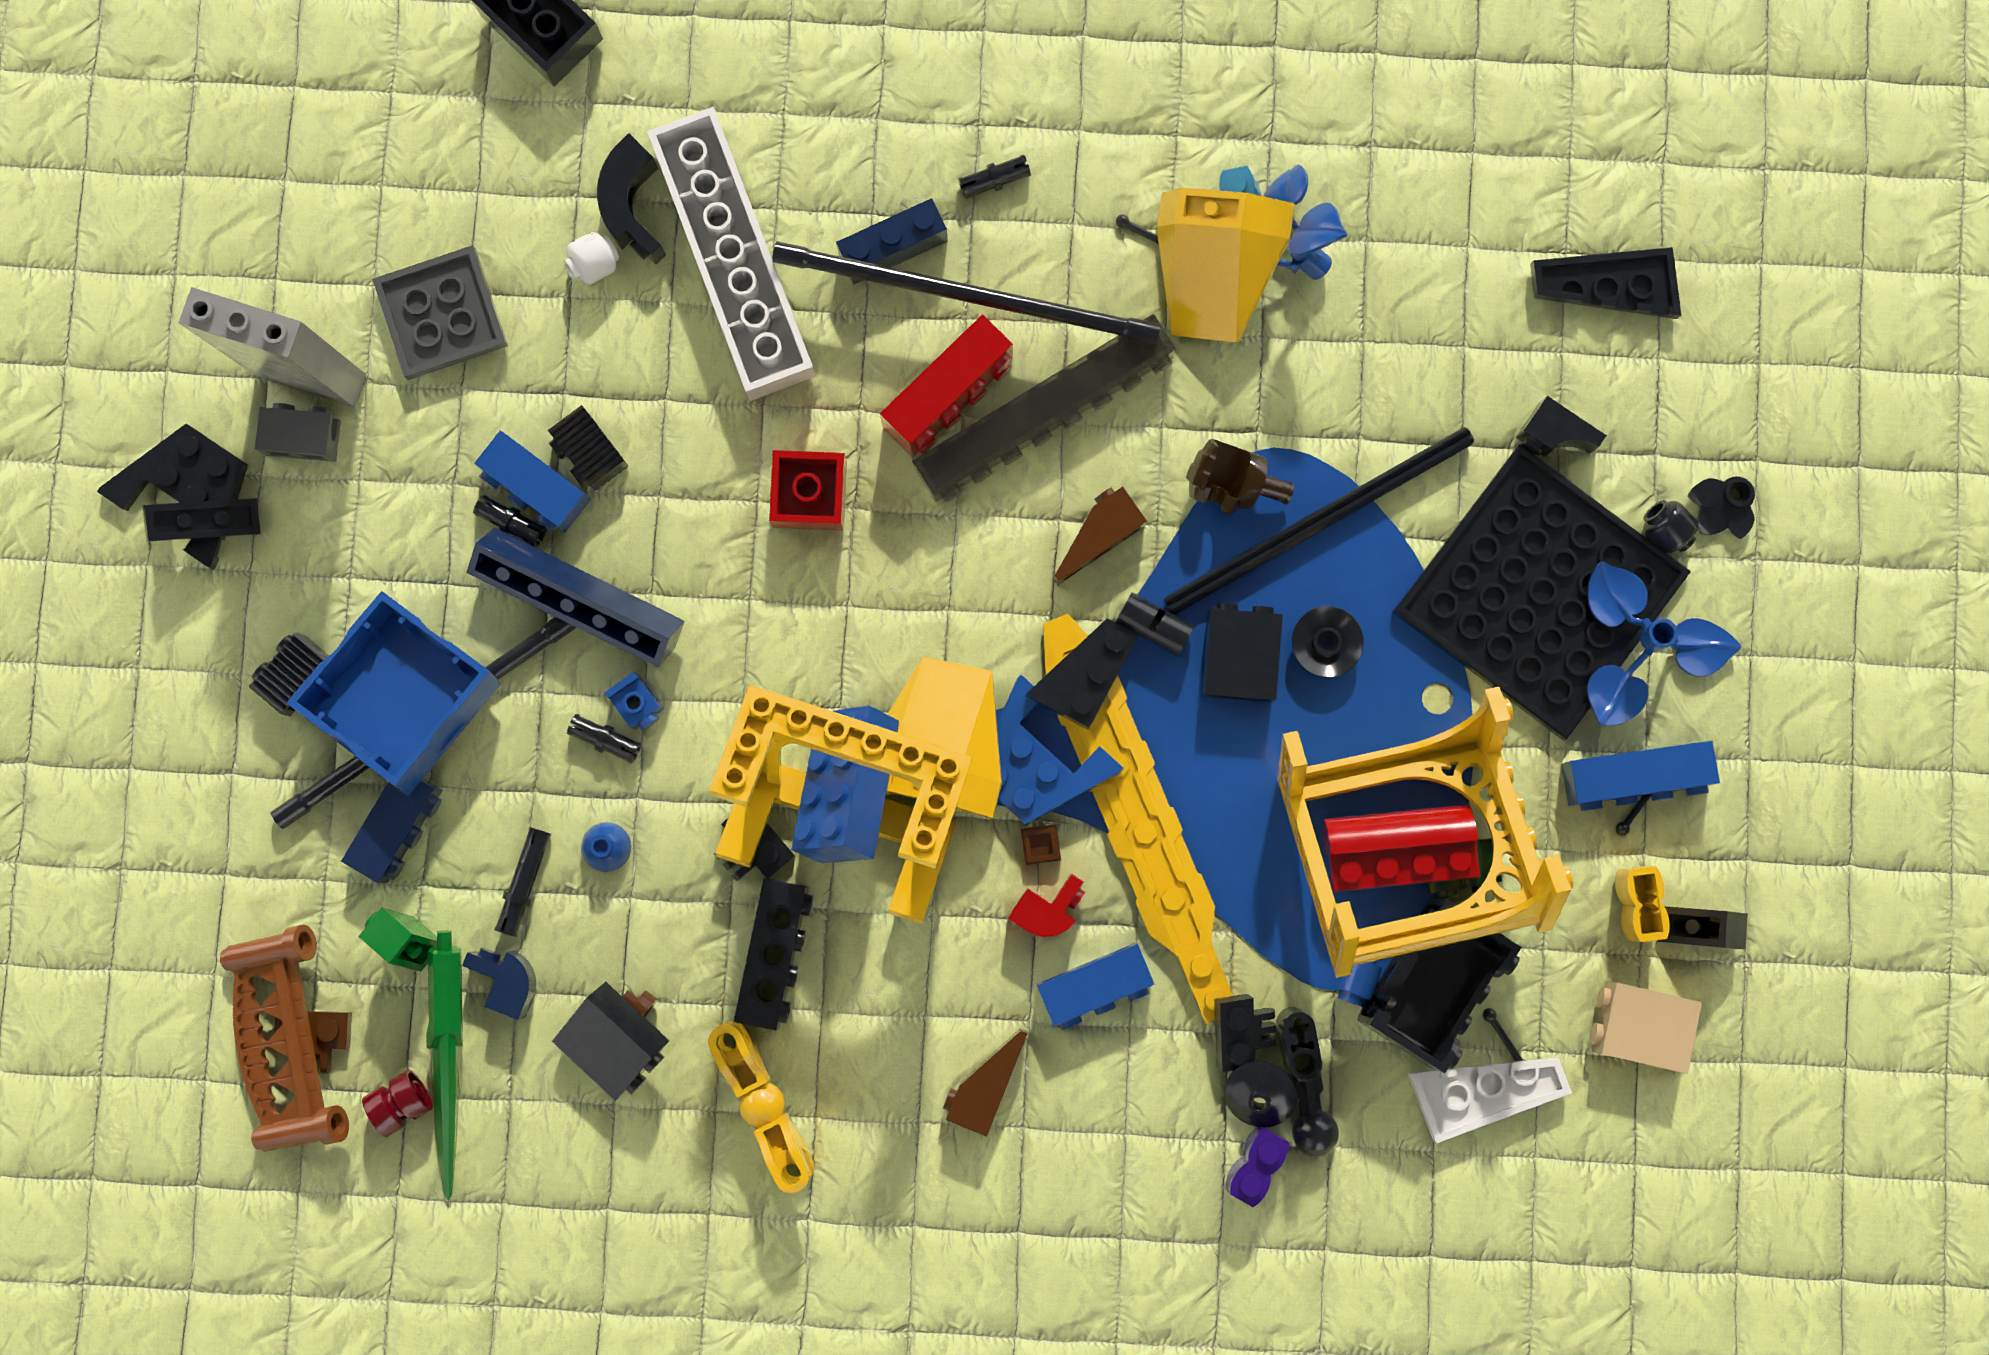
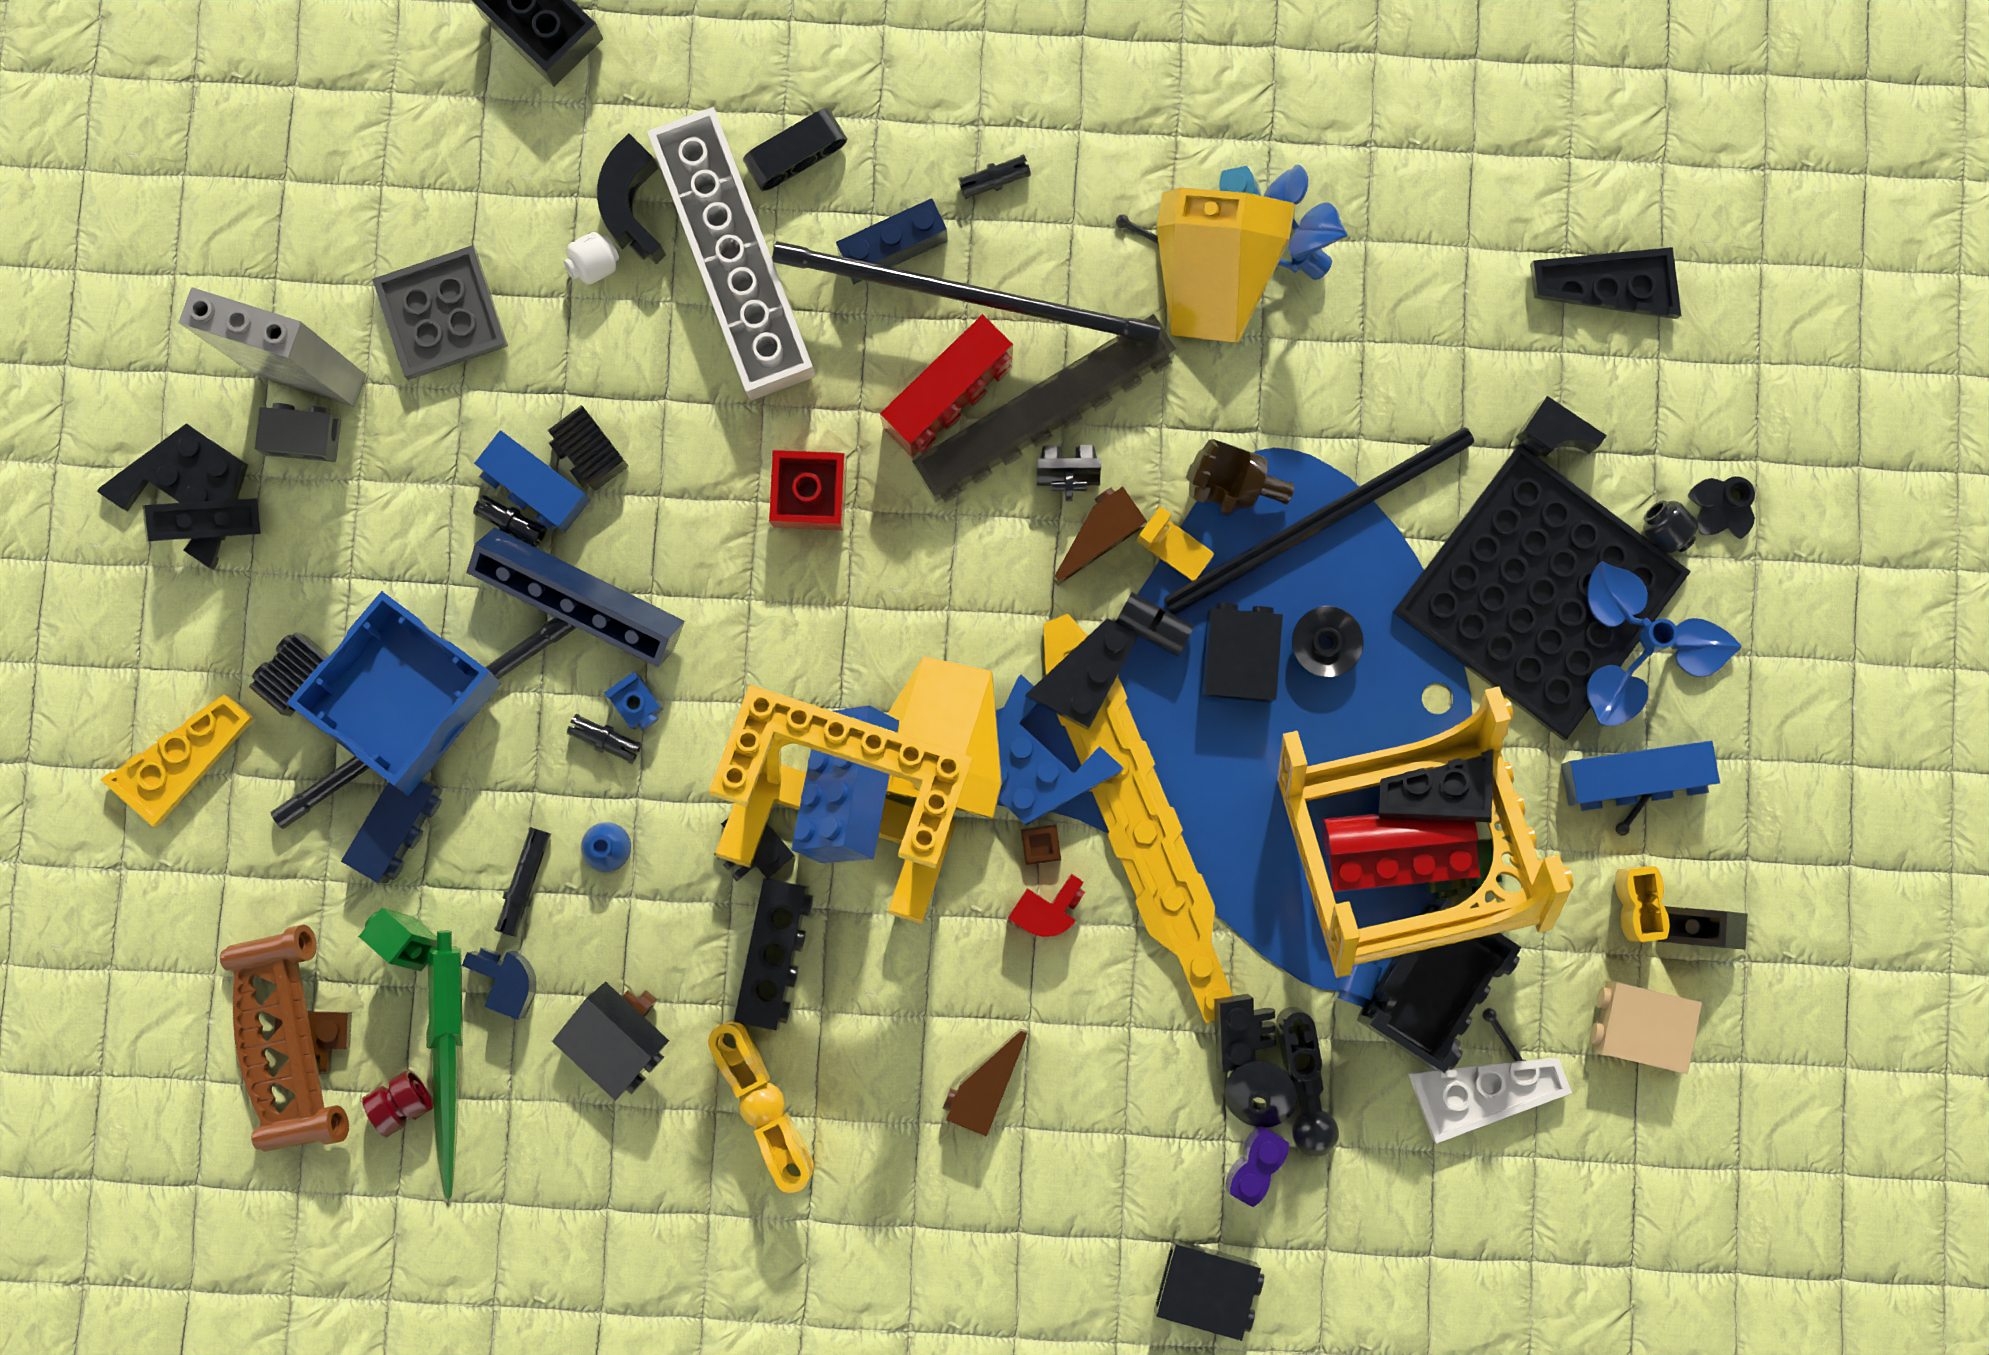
blue brick [1036,943,1155,1029] -> none
none -> yellow wing [100,694,255,827]
none -> black beam [743,108,848,191]
none -> black hips [1036,445,1102,501]
none -> yellow bracket [1136,506,1214,581]
none -> black brick [1154,1238,1264,1341]
none -> black wing [1379,749,1493,823]

